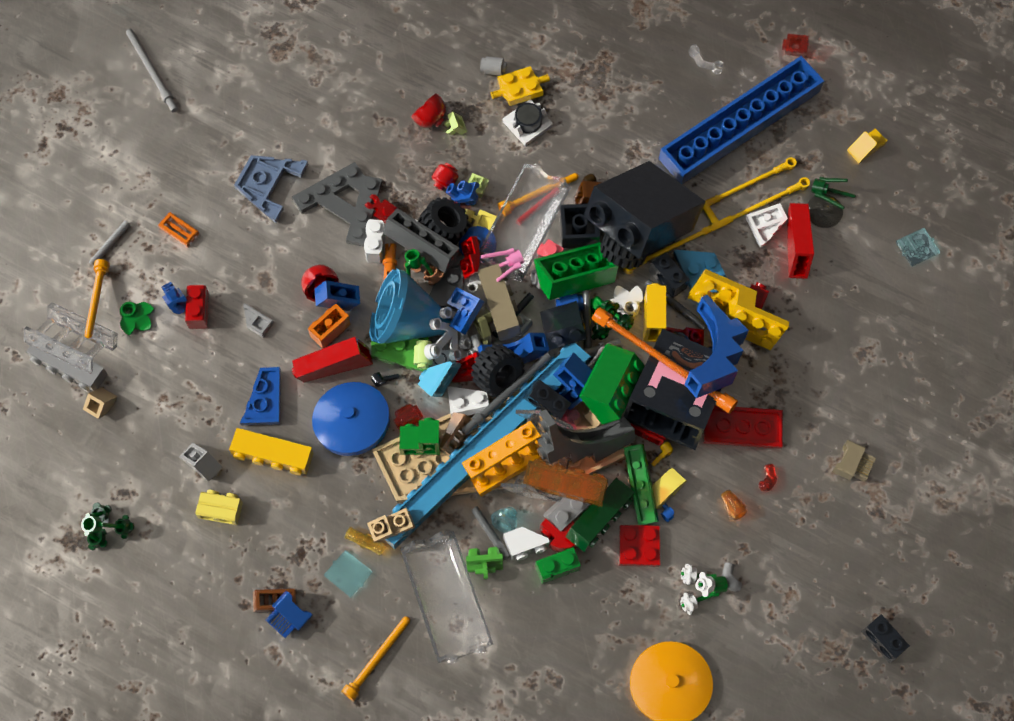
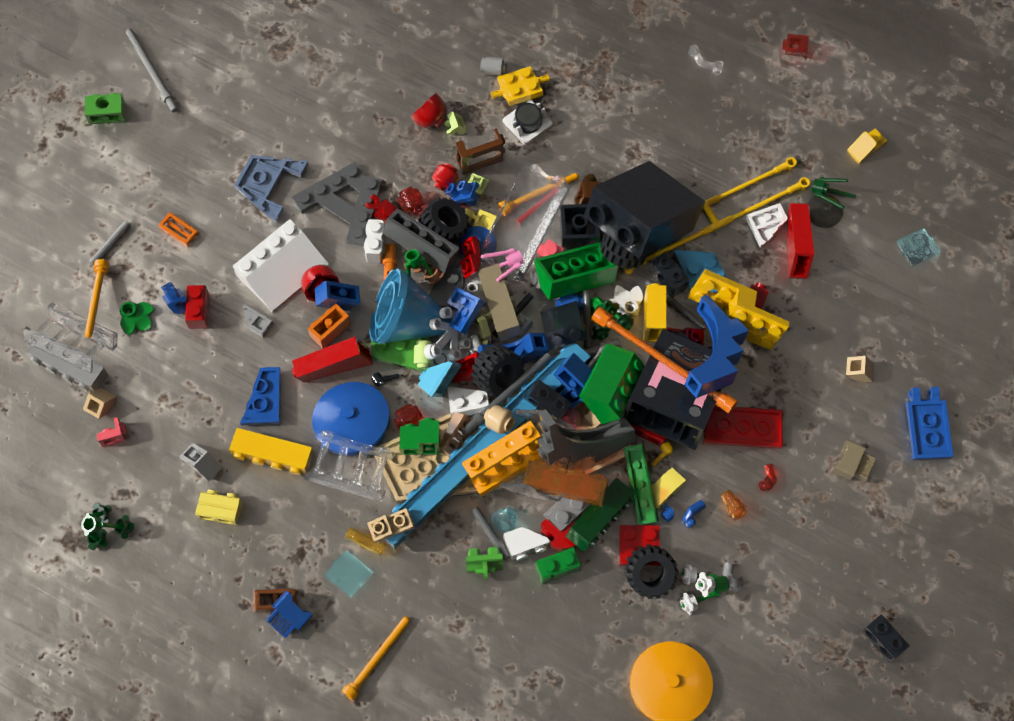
clear cylinder [400,531,493,664] -> none
blue brick [659,56,824,184] -> none
none -> bright green brick [85,93,125,124]
none -> coral bracket [96,417,127,447]
none -> white slope [233,219,329,313]
none -> clear fence [304,430,395,502]
none -> clear red head [398,186,425,215]
none -> reddish brown panel [455,128,505,175]
none -> tan head [484,405,515,434]
none -> black tyre [624,544,679,599]
none -> blue arm [683,500,706,528]
none -> tan brick [846,356,874,382]
none -> blue tile [906,387,954,460]

